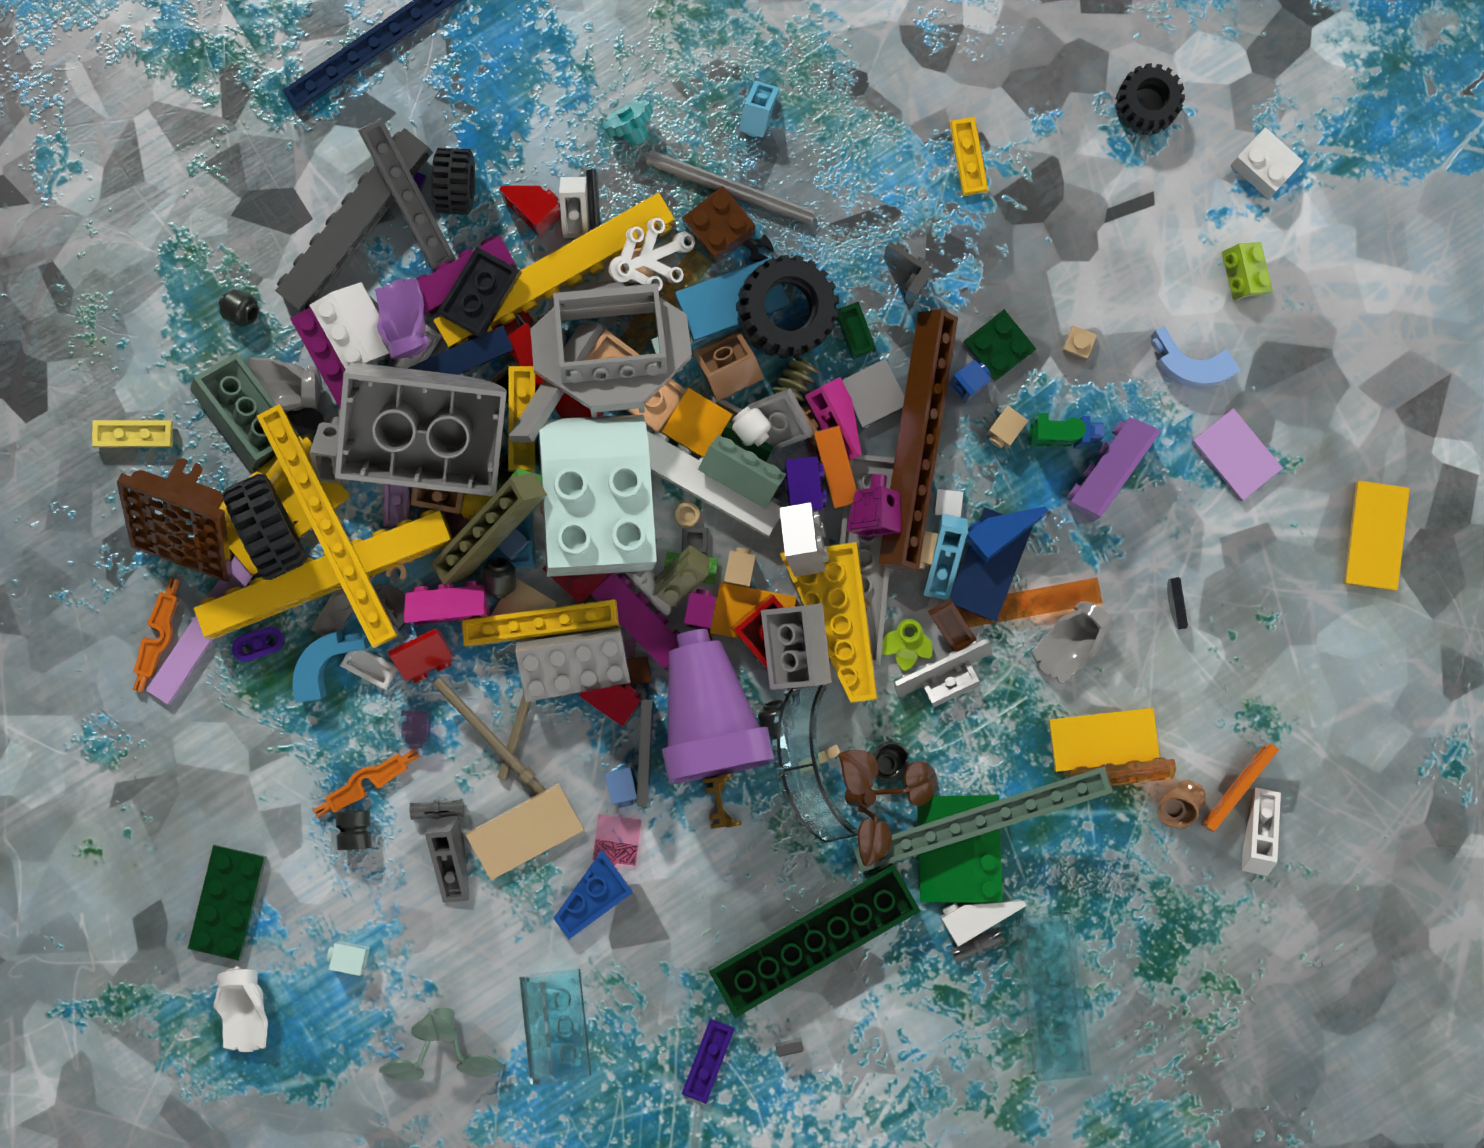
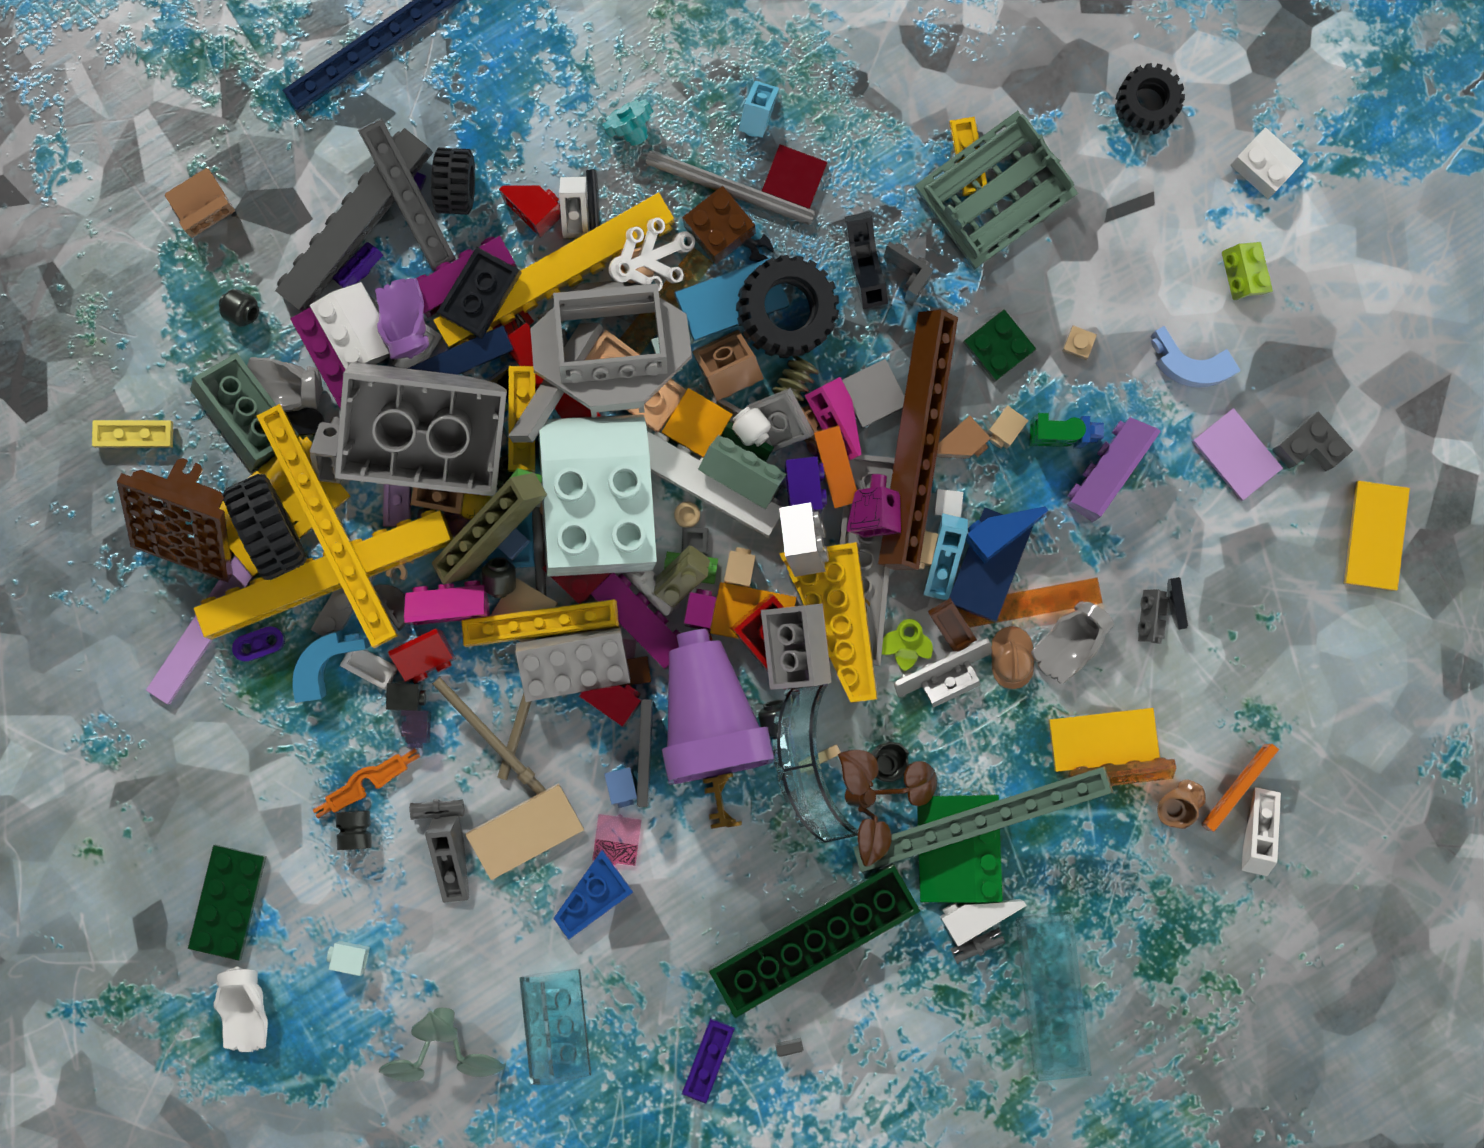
orange piece [132,577,180,693] -> none
dark green tile [837,301,877,360] -> none
blue slope [949,360,992,403] -> none
none -> medium nougat bracket [165,168,236,238]
none -> dark purple plate [332,242,383,288]
none -> pearl dark grey brick [386,683,426,711]
none -> dark grey bar [532,507,547,596]
none -> dark red tile [762,144,827,209]
none -> black arch [845,211,888,309]
none -> sand green piece [914,110,1078,270]
none -> medium nougat slope [937,415,991,459]
none -> medium nougat piece [991,626,1034,689]
none -> dark grey hinge [1138,589,1169,644]
none -> dark grey brick [1272,411,1353,471]

